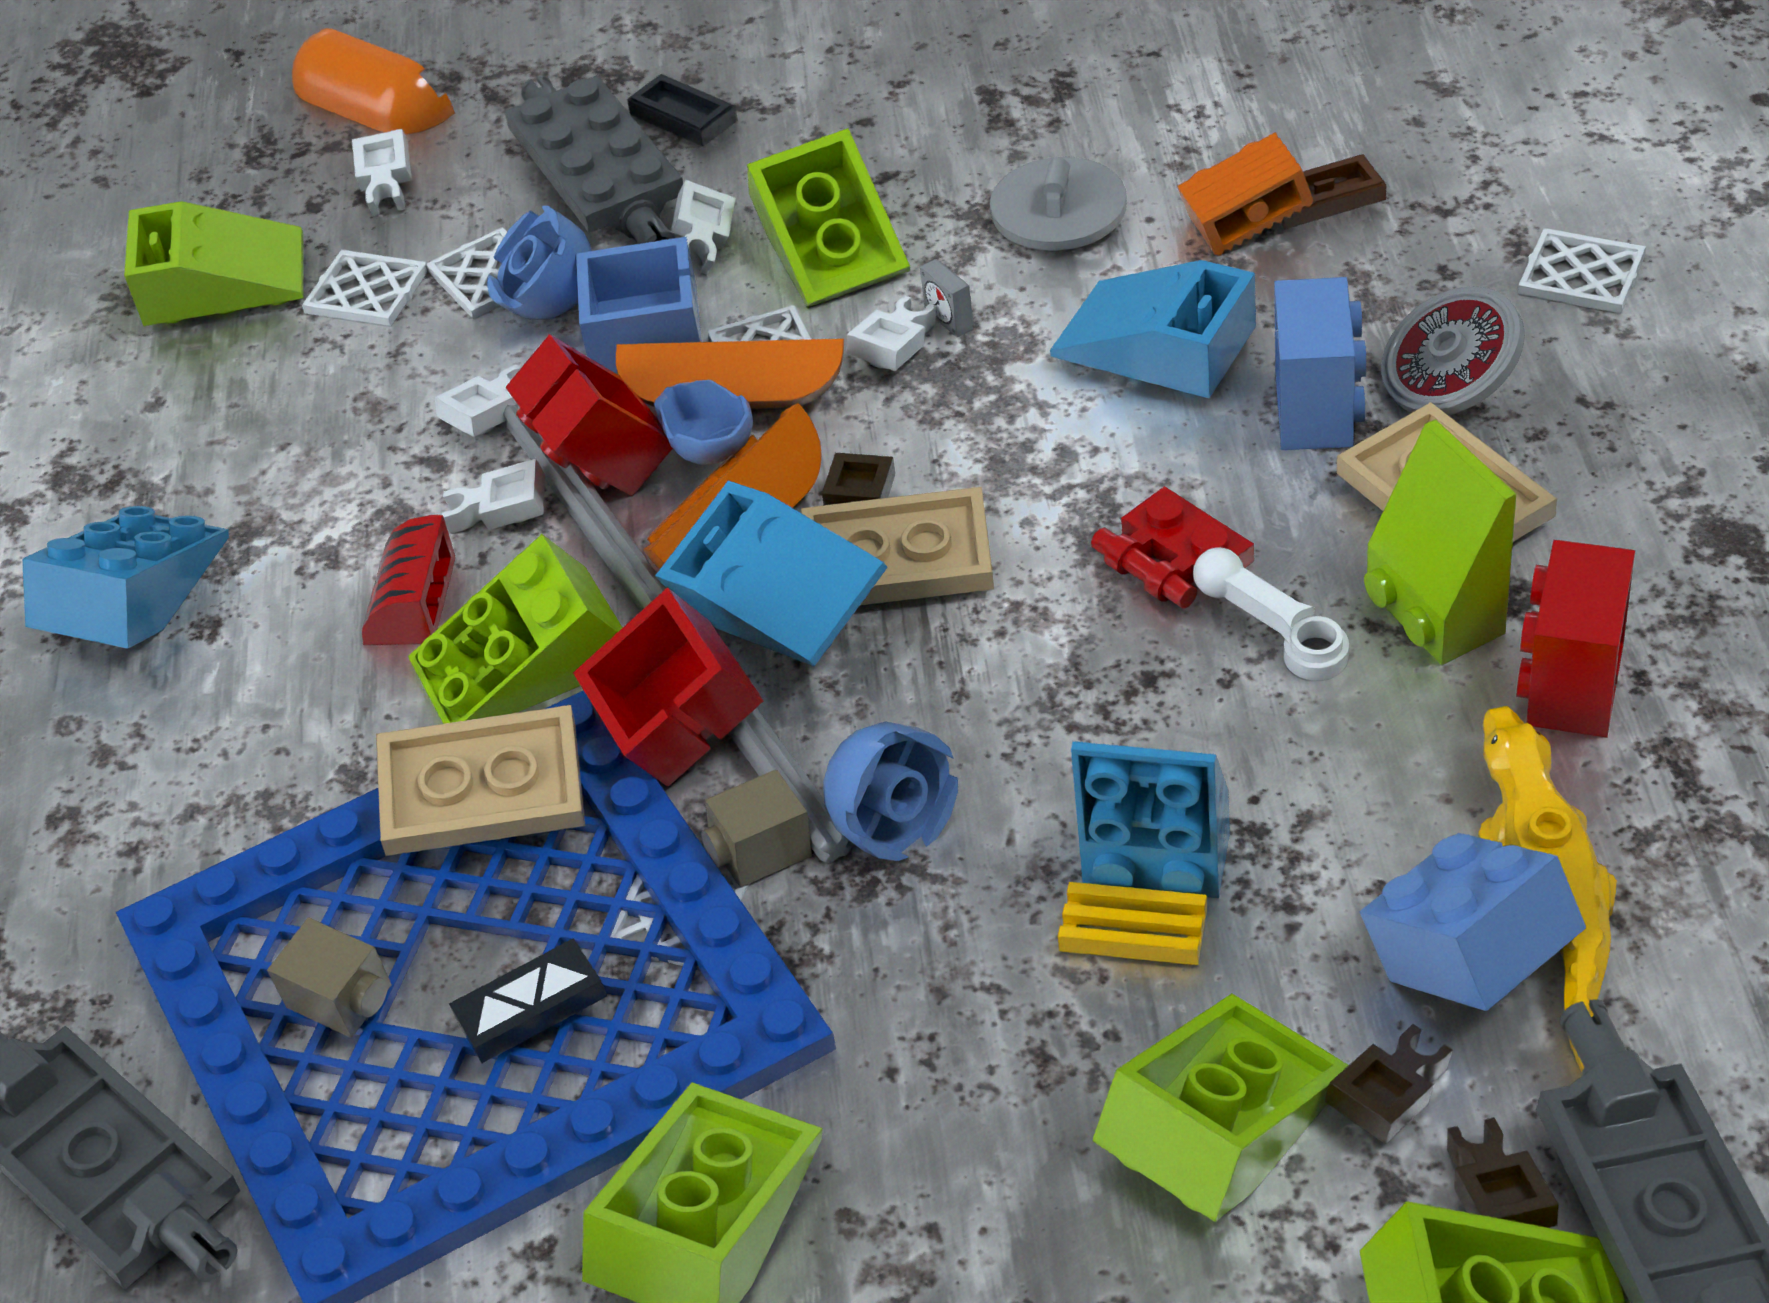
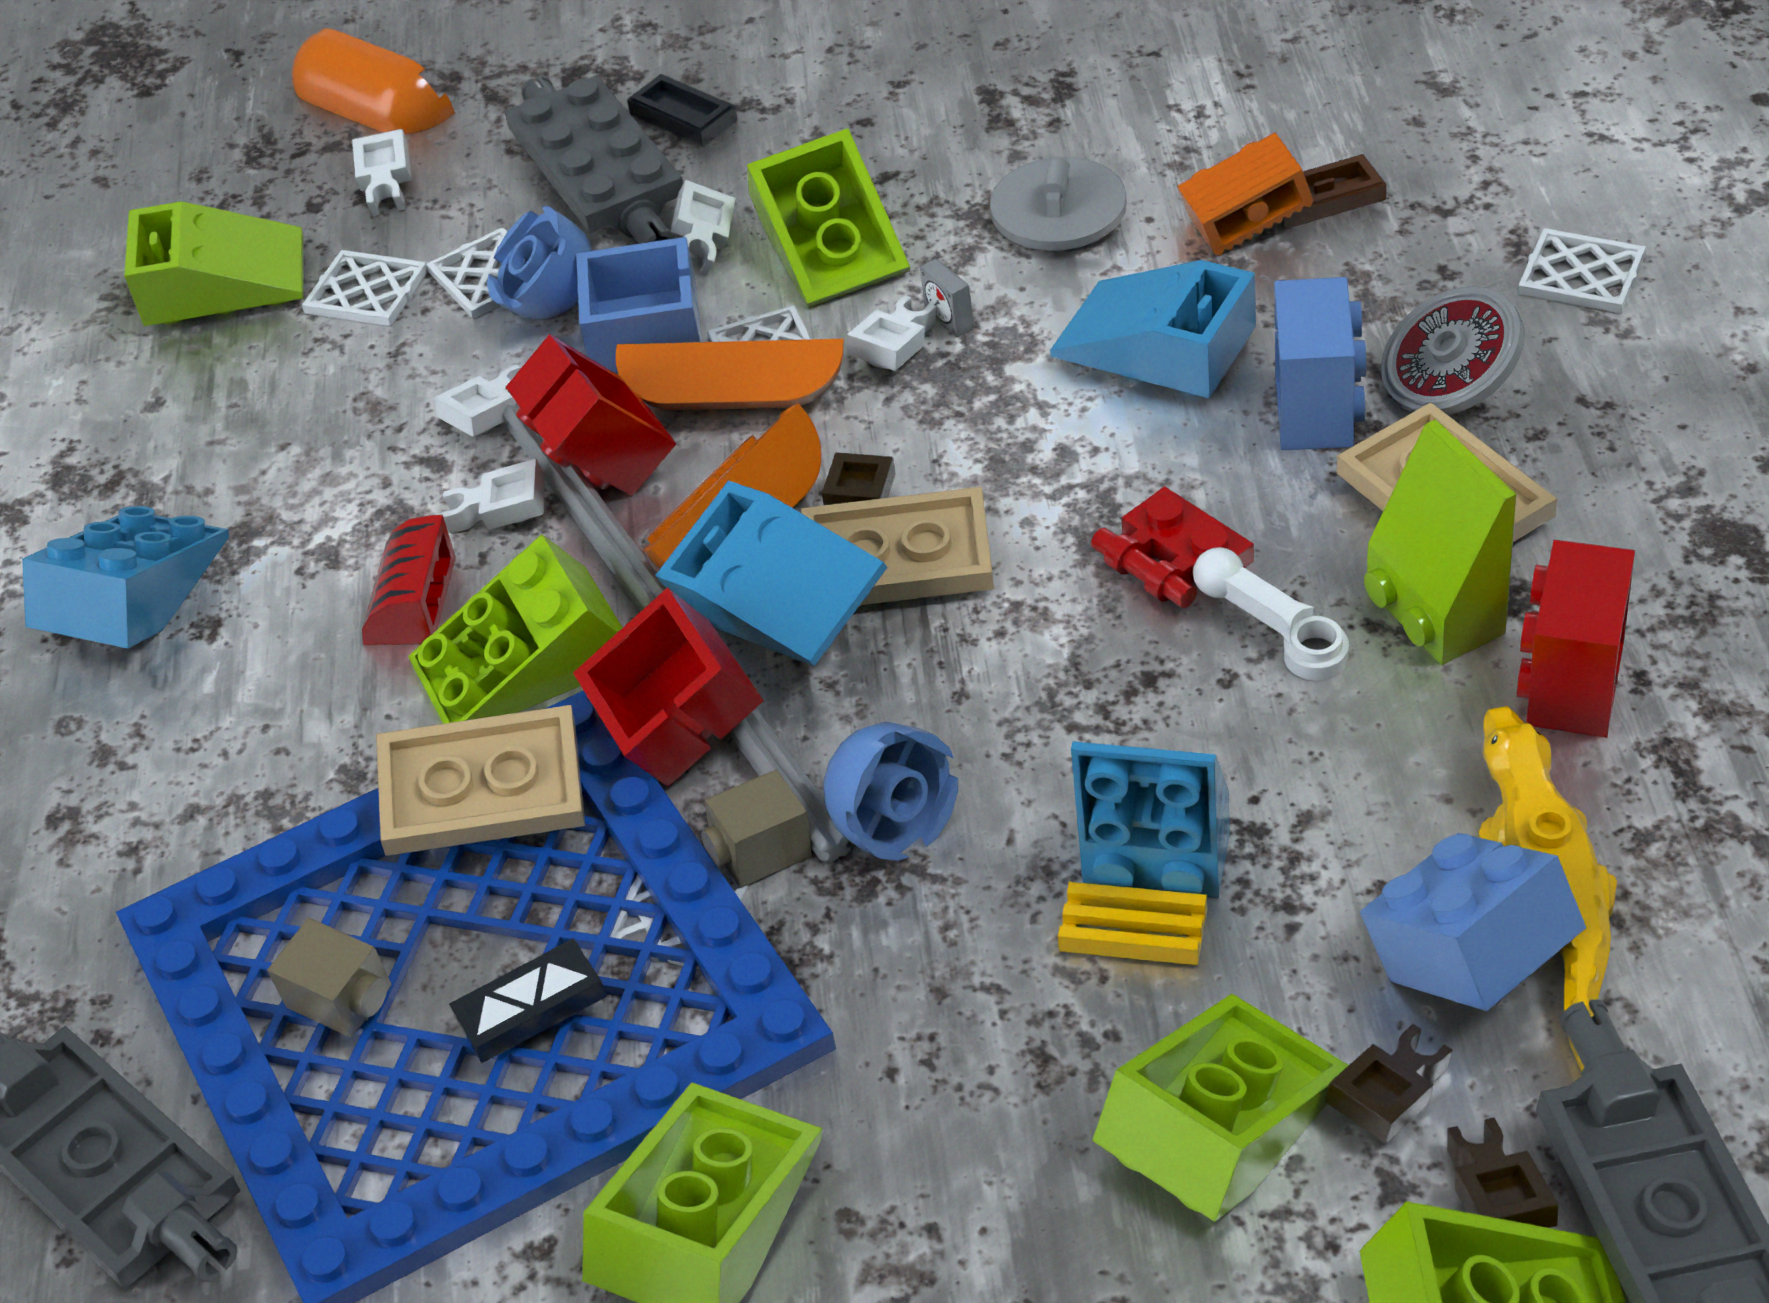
medium blue hair [654,380,753,465] -> none

